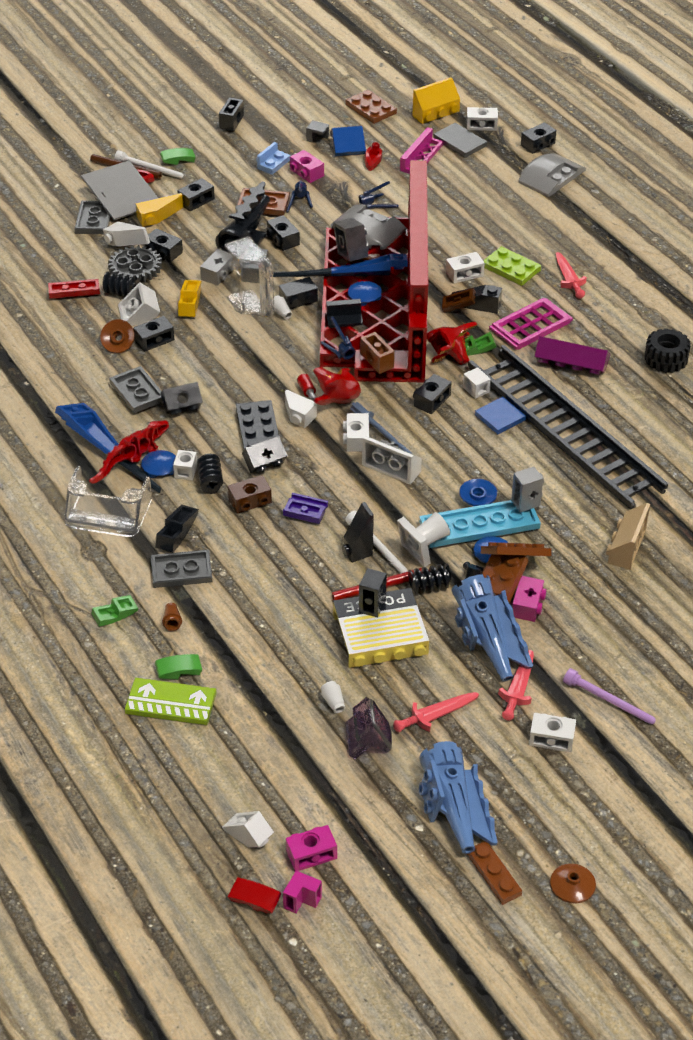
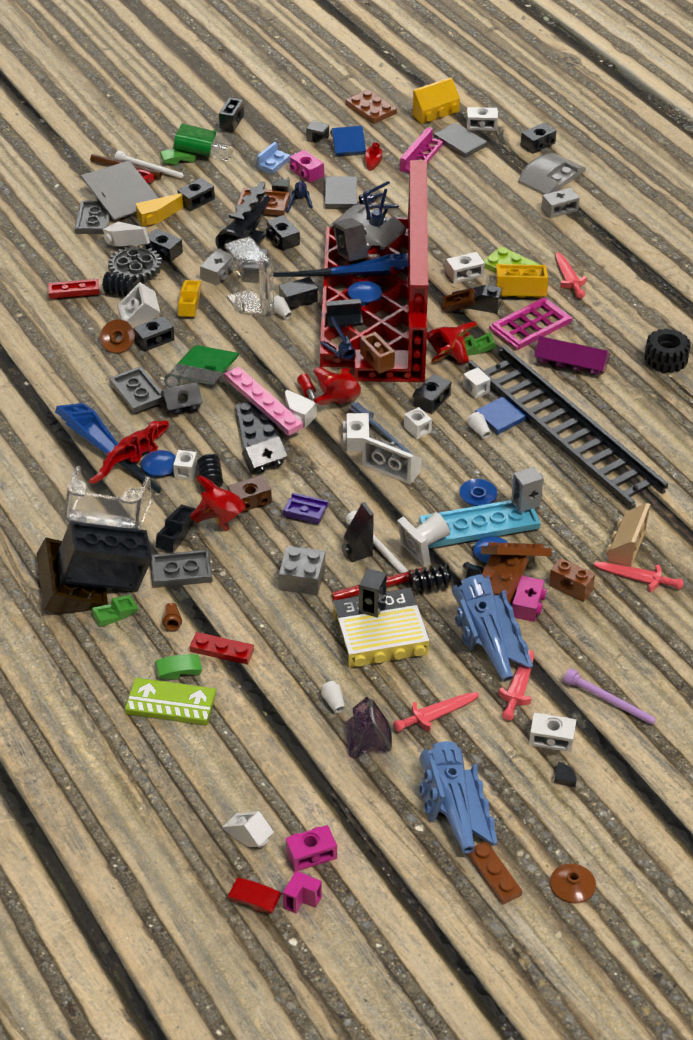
none -> dark brown slope [37,537,108,614]
none -> black hose [57,521,152,591]
none -> door [164,345,239,388]
none -> green door [173,123,235,161]
none -> red plate [189,632,254,665]
none -> red piece [190,476,246,531]
none -> bright pink plate [224,366,303,436]
none -> pearl dark grey piece [272,176,290,192]
none -> flat silver brick [279,546,325,595]
none -> tile [325,176,357,209]
none -> dark blue plant [363,189,388,227]
none -> white brick [404,407,432,439]
none -> white cone [467,412,491,439]
none -> yellow slope [496,264,548,298]
none -> light grey brick [541,188,580,219]
none -> dark orange brick [549,558,595,602]
none -> black tile [554,762,577,787]
none -> coral sword [594,562,684,592]

